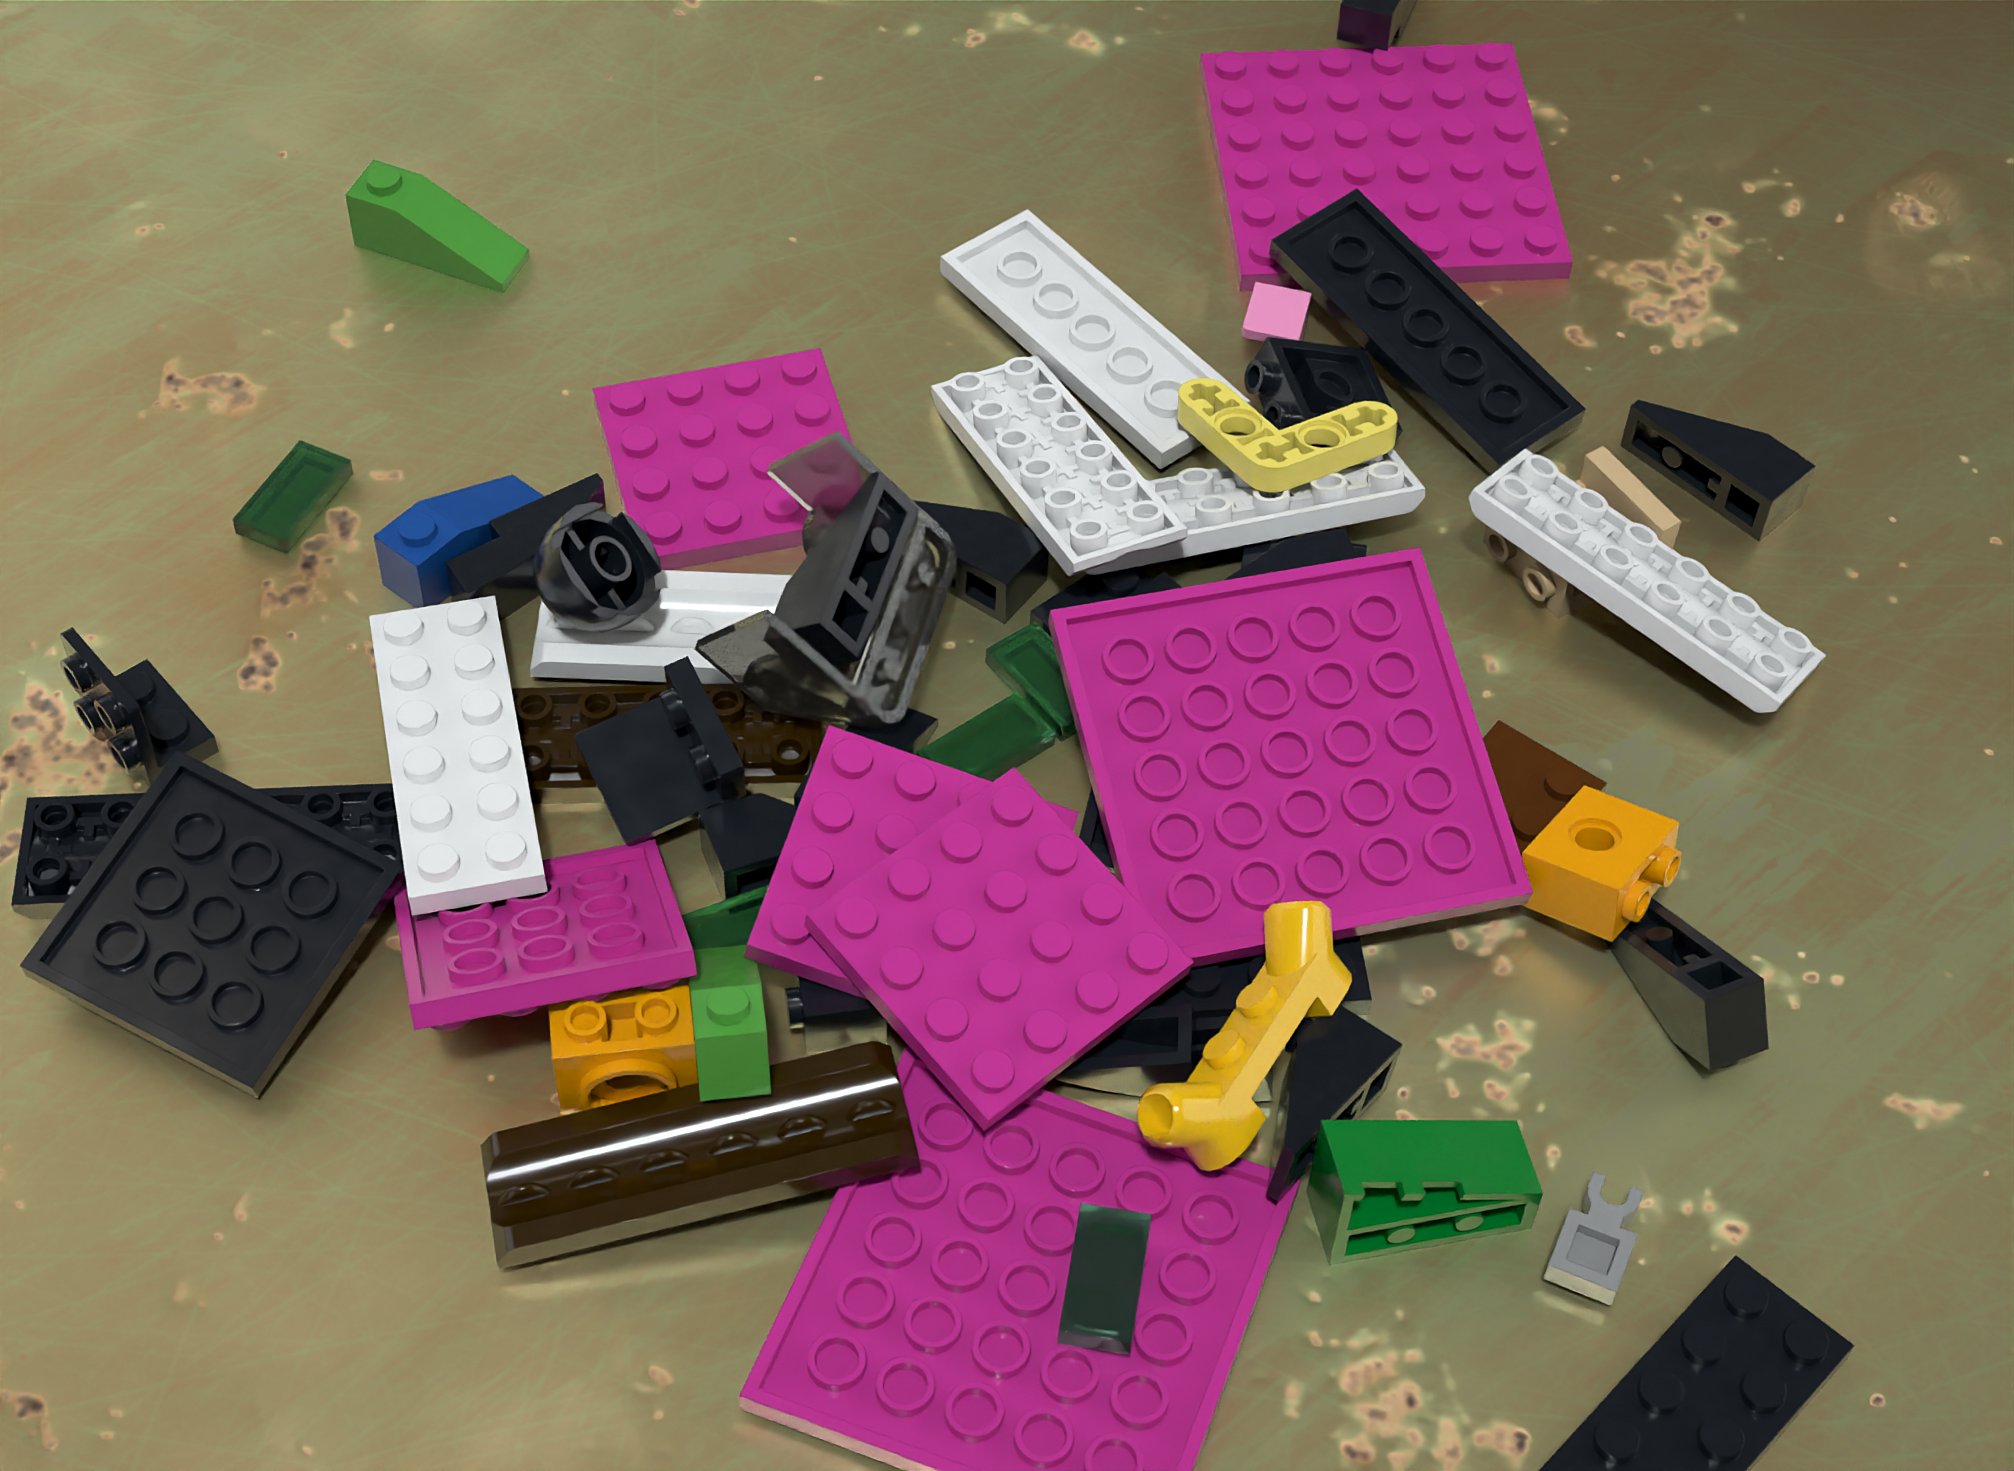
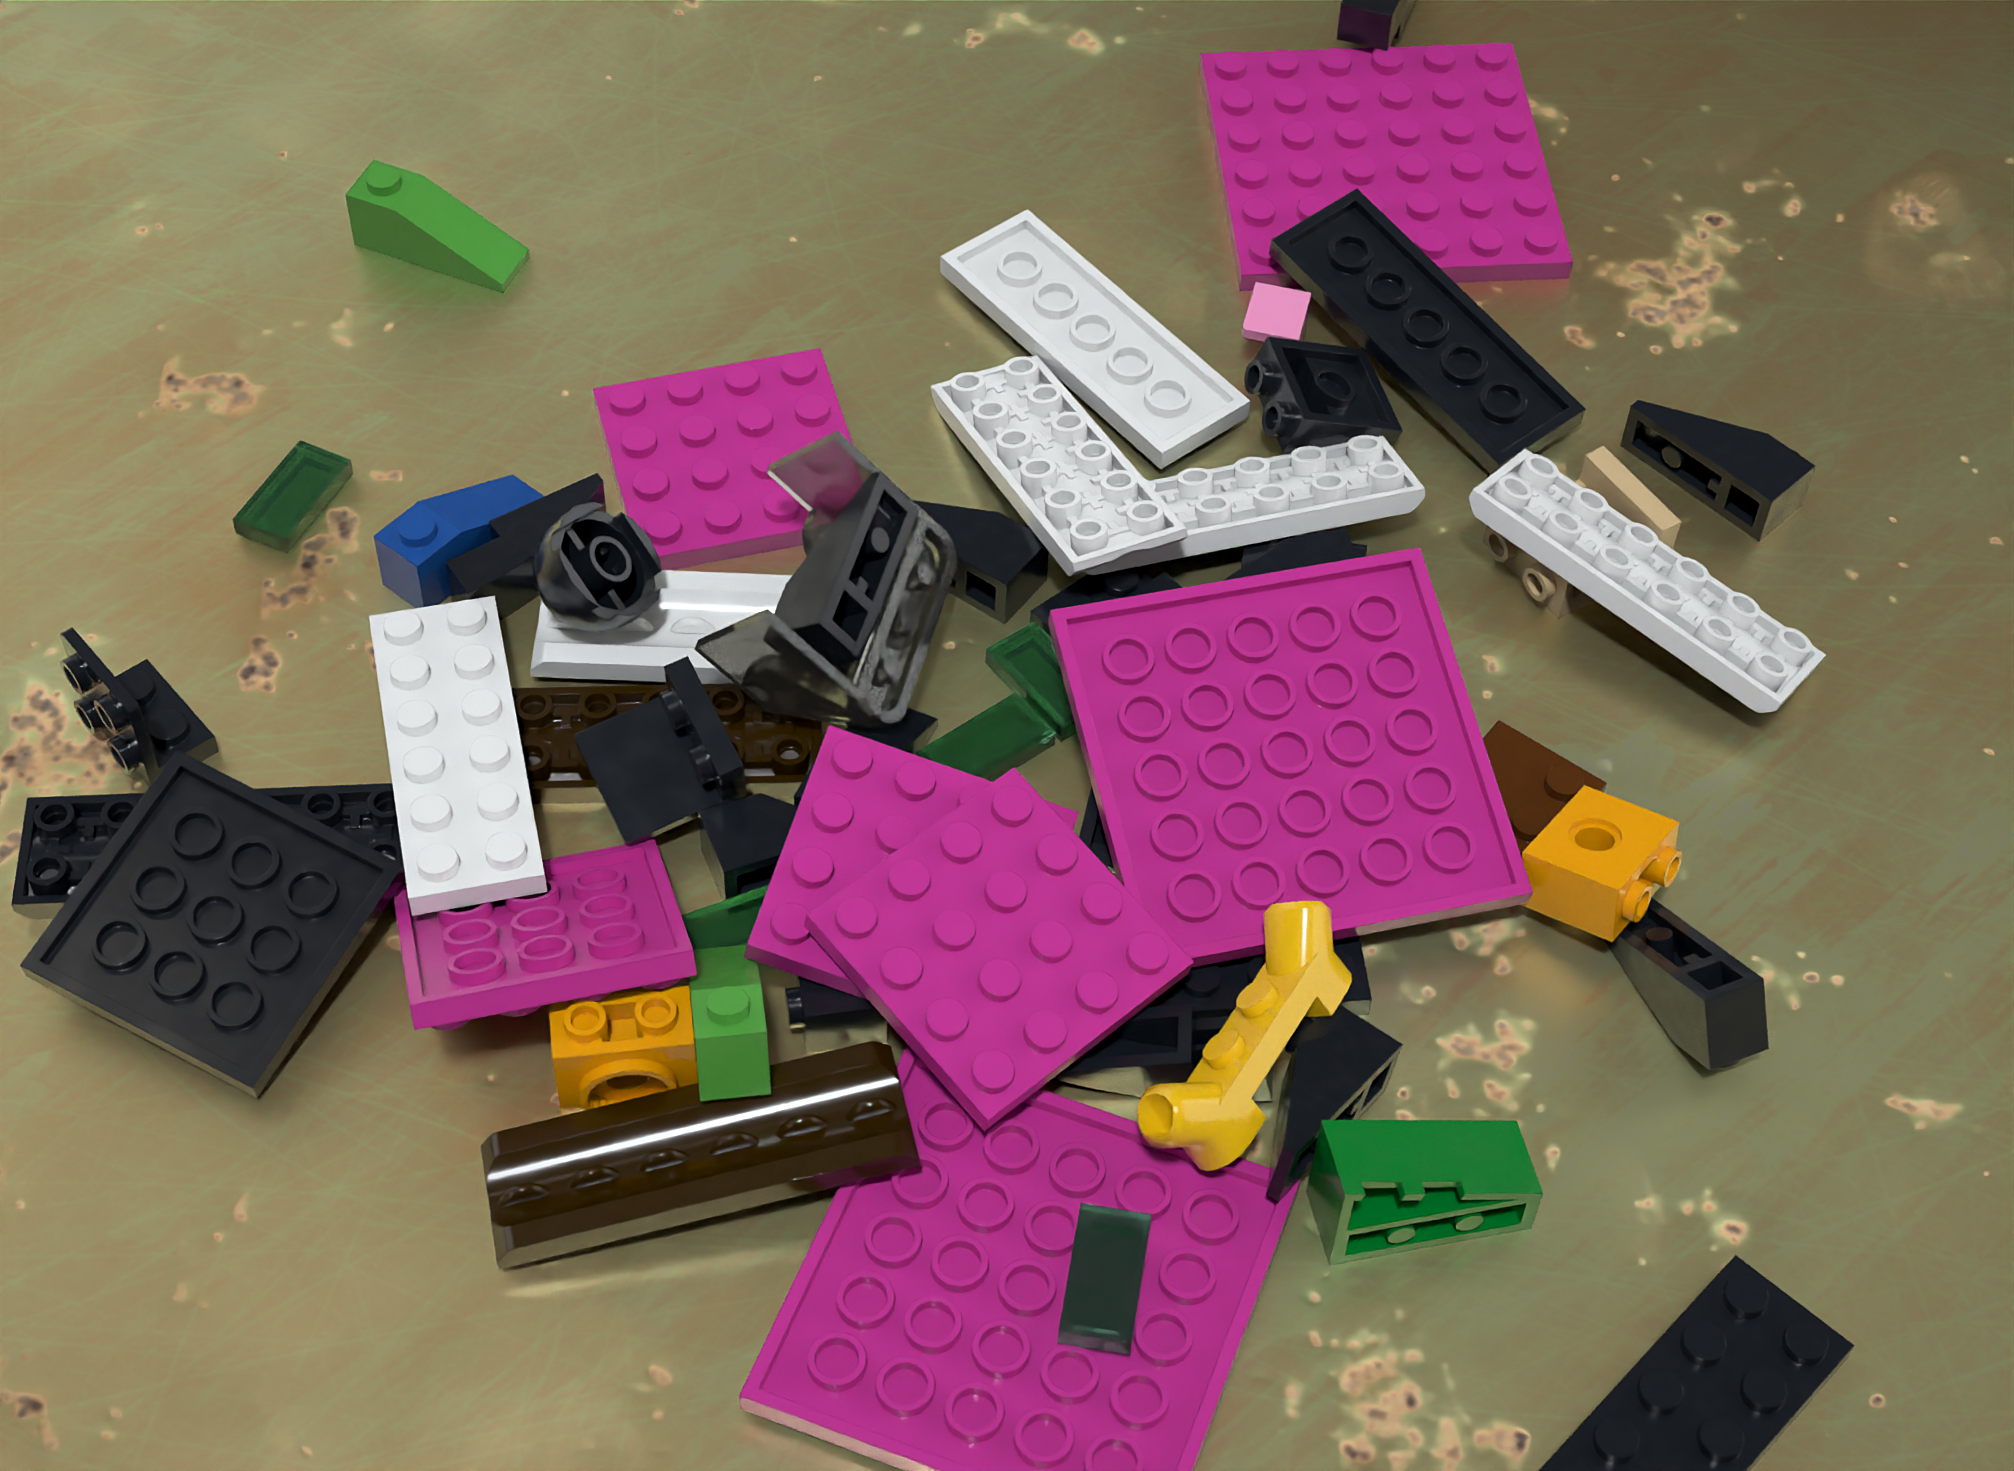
light yellow beam [1177,378,1398,493] -> none
light grey plate [1543,1172,1644,1306] -> none

